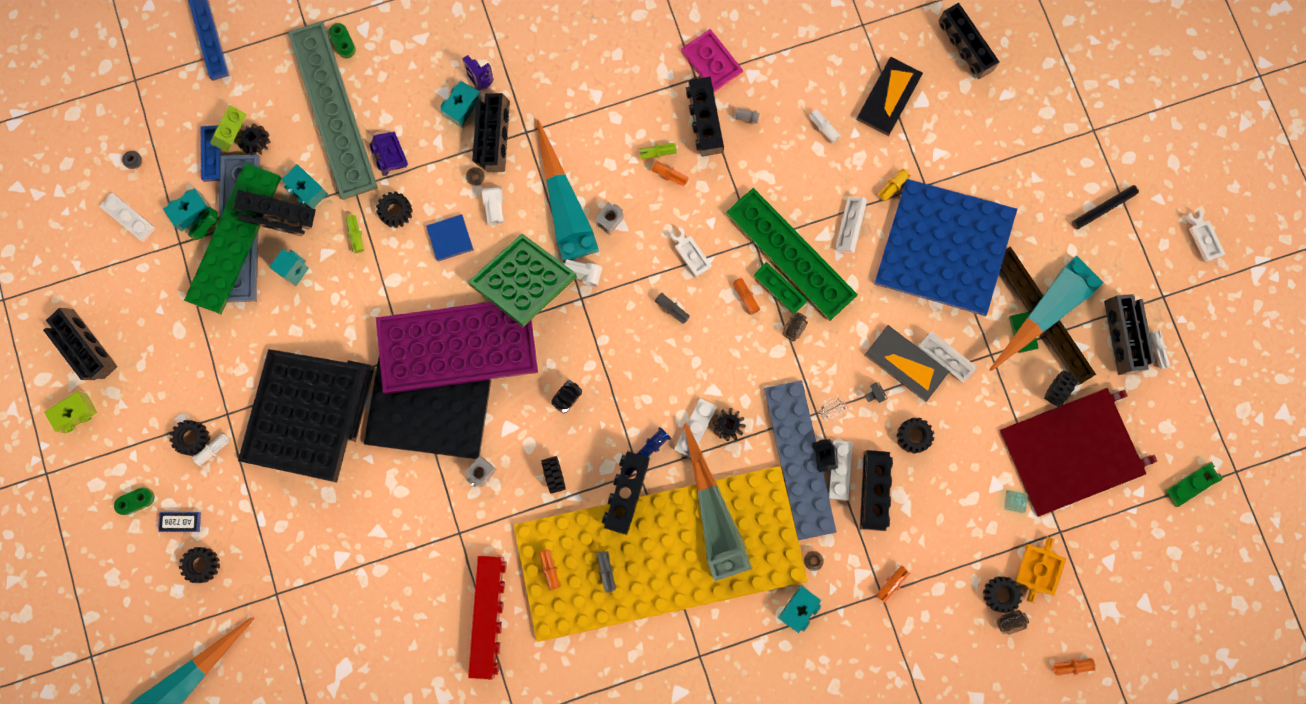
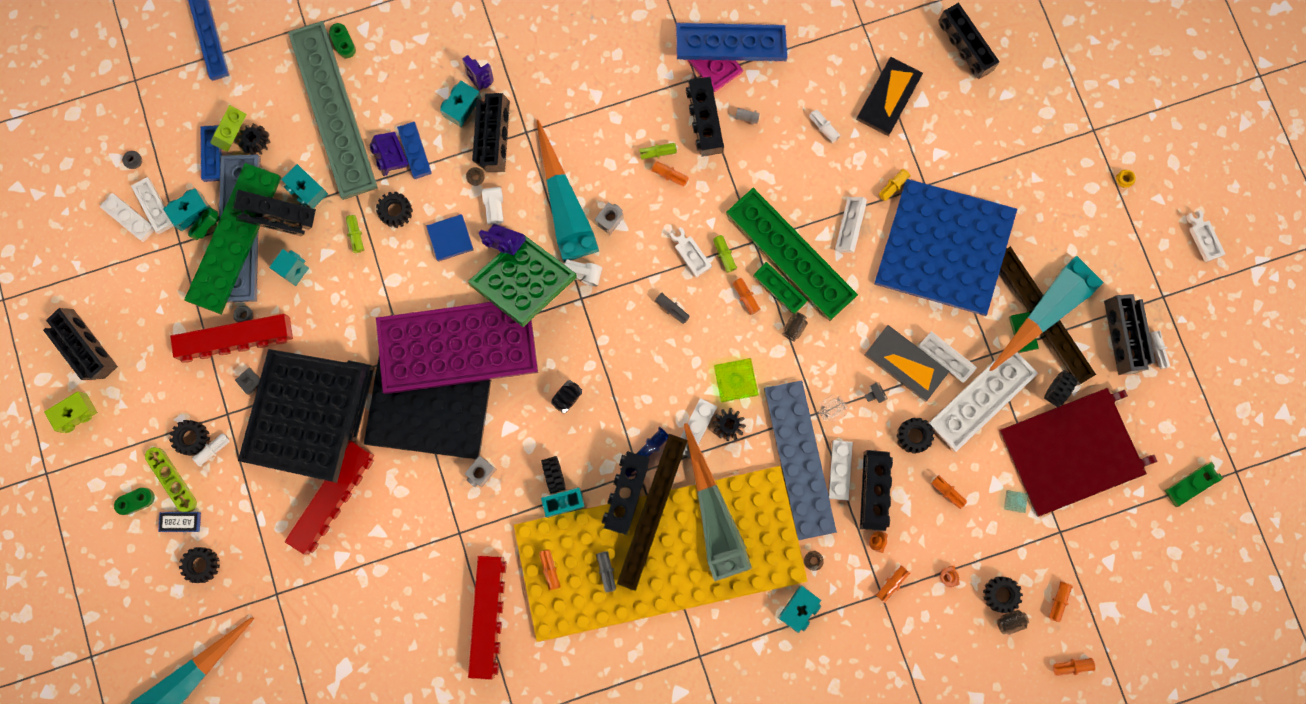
black bracket [812,439,838,472] -> none
light orange plate [1015,537,1067,604] -> none
black axle [1072,185,1139,229] -> none
none -> white plate [131,177,174,235]
none -> lime beam [145,447,197,512]
none -> red brick [170,314,293,363]
none -> dark grey plate [233,306,253,323]
none -> dark grey tile [235,367,260,395]
none -> red brick [284,441,375,555]
none -> blue plate [397,121,432,179]
none -> dark purple bracket [479,224,526,256]
none -> teal brick [541,488,586,518]
none -> dark brown plate [617,434,688,591]
none -> blue plate [676,23,788,61]
none -> lime axle [713,235,737,273]
none -> clear neon green plate [713,358,759,403]
none -> orange plate [869,531,888,553]
none -> white plate [928,352,1038,452]
none -> orange axle [930,475,967,509]
none -> orange plate [941,565,960,587]
none -> orange axle [1049,581,1073,622]
none -> yellow plate [1116,169,1136,188]

